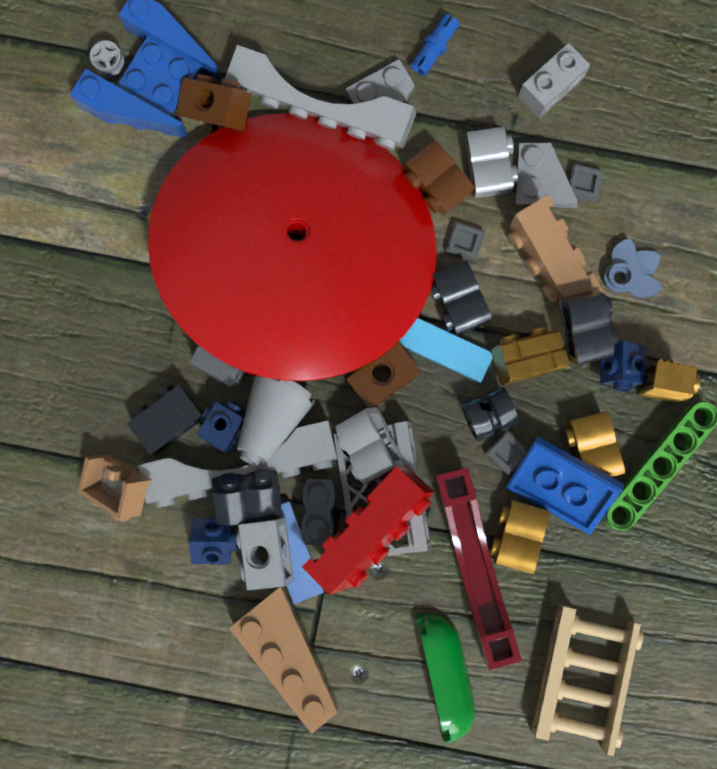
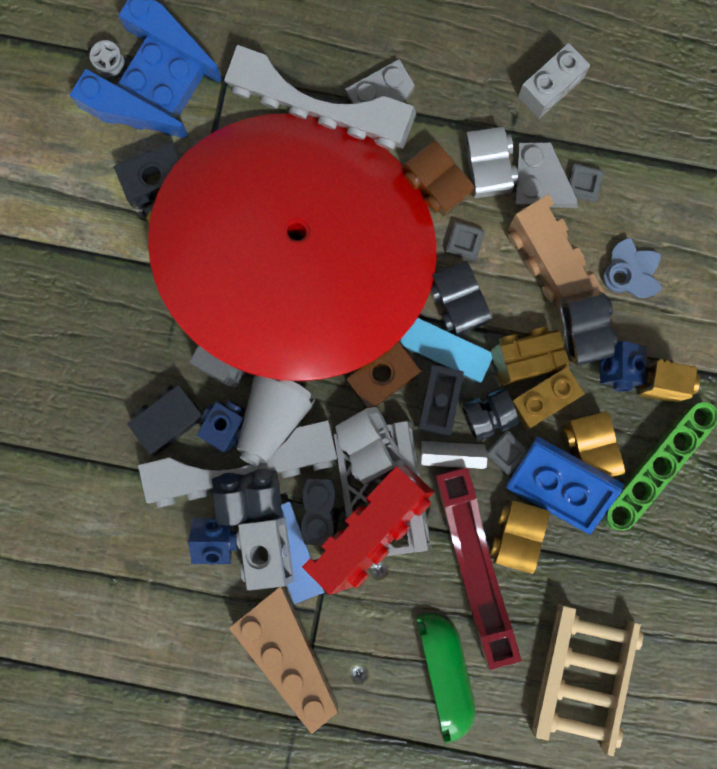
medium nougat window [78,454,152,521] -> none
reddish brown brick [176,74,252,131] -> none
blue pin [410,13,460,76] -> none
none -> black brick [113,143,180,209]
none -> black brick [417,365,464,437]
none -> white tile [421,441,487,469]
none -> pearl gold brick [512,367,585,430]

